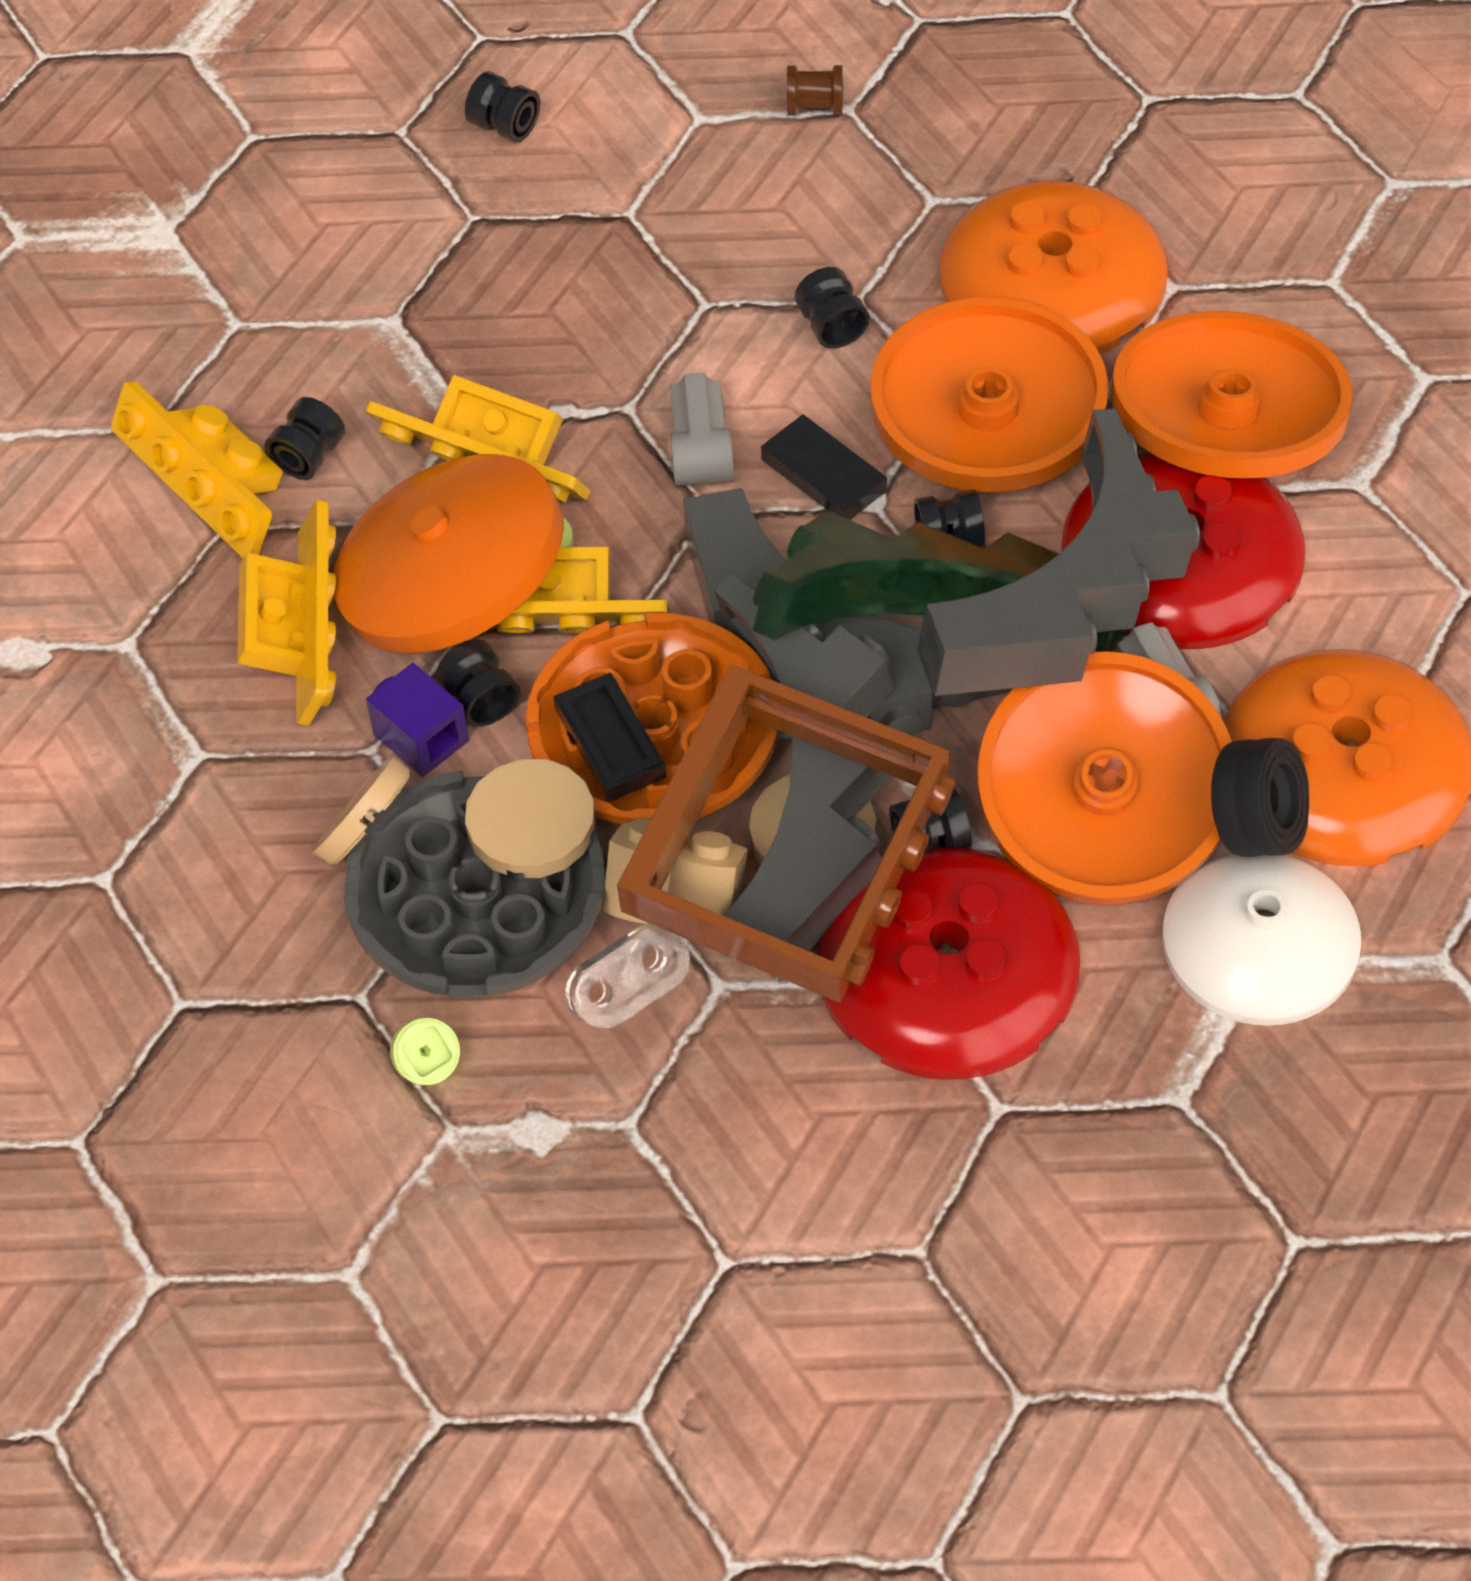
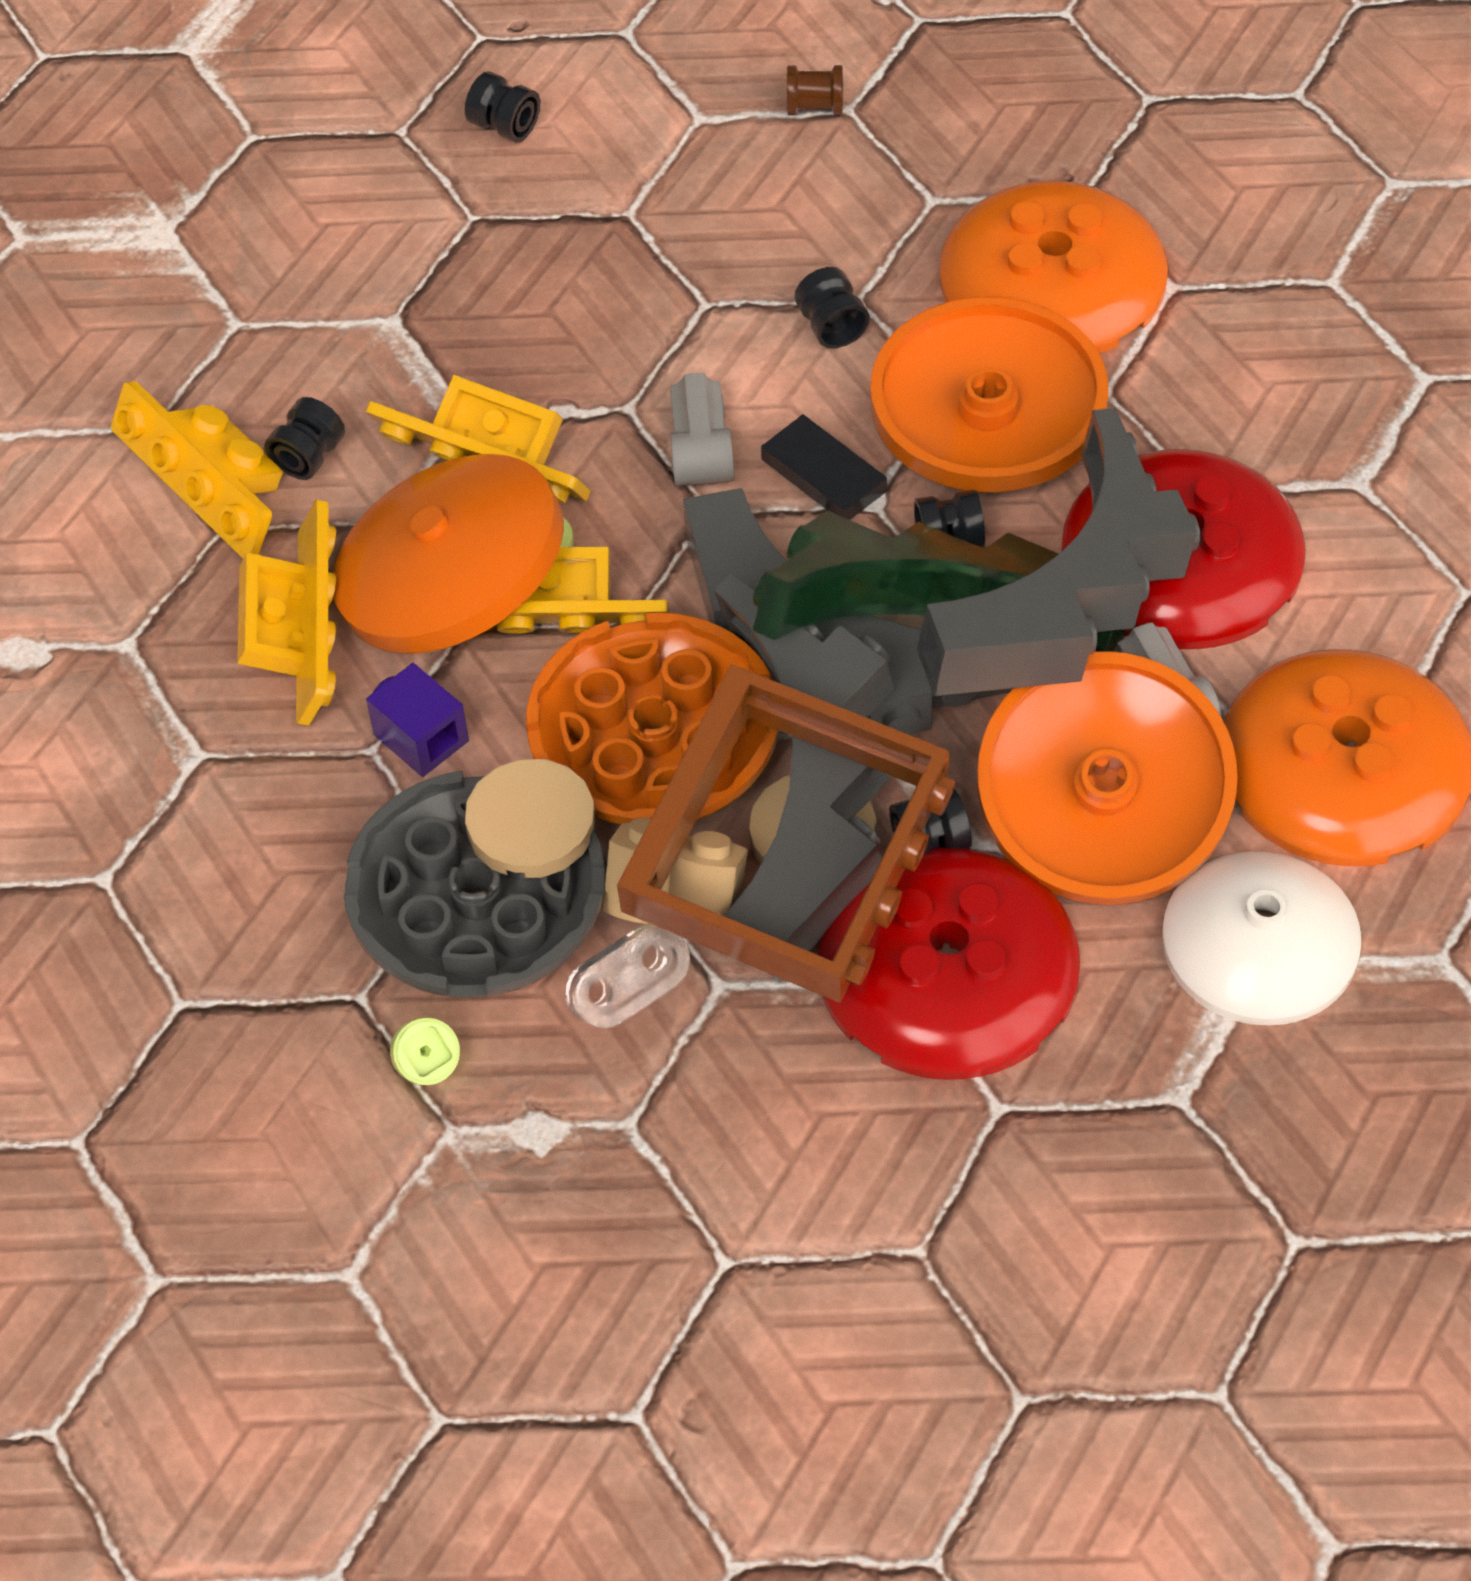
tan tile [311,753,410,866] -> none
black wheel [436,639,521,727] -> none
black tile [553,672,667,802] -> none
orange dish [1111,311,1353,479] -> none
black tyre [1211,738,1309,857] -> none

